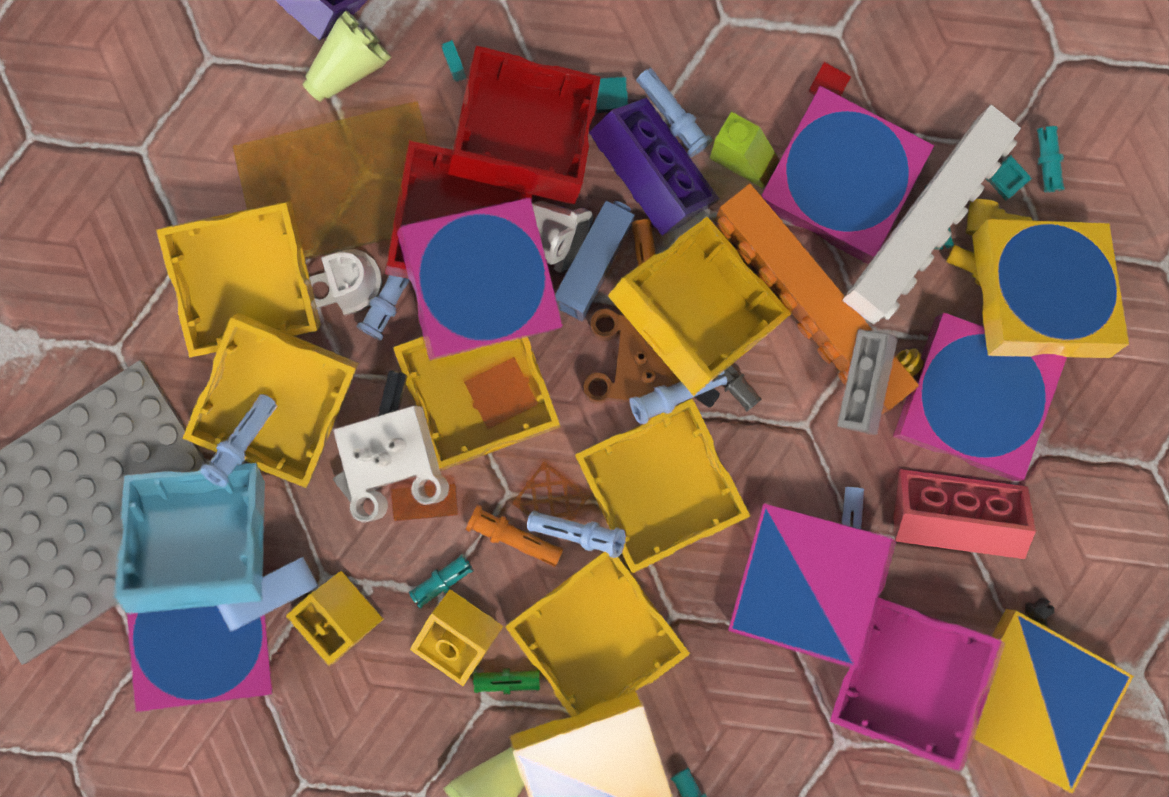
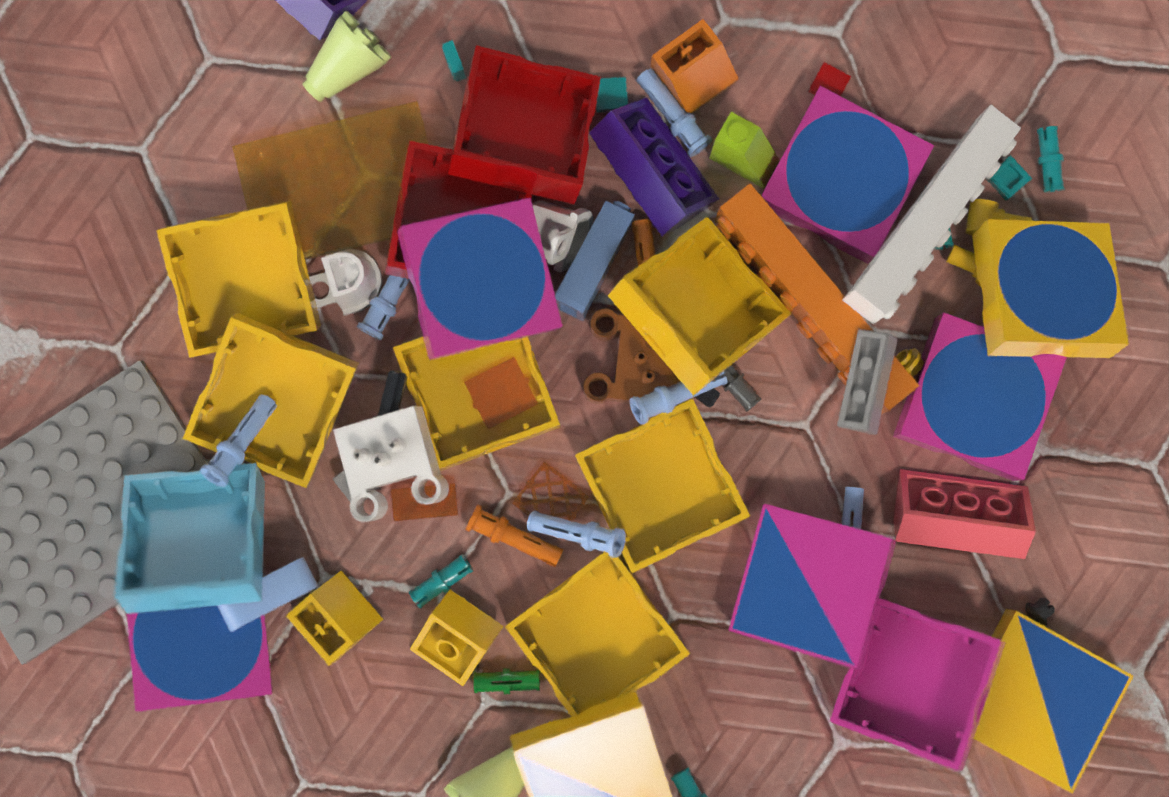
none -> orange slope [650,19,739,114]

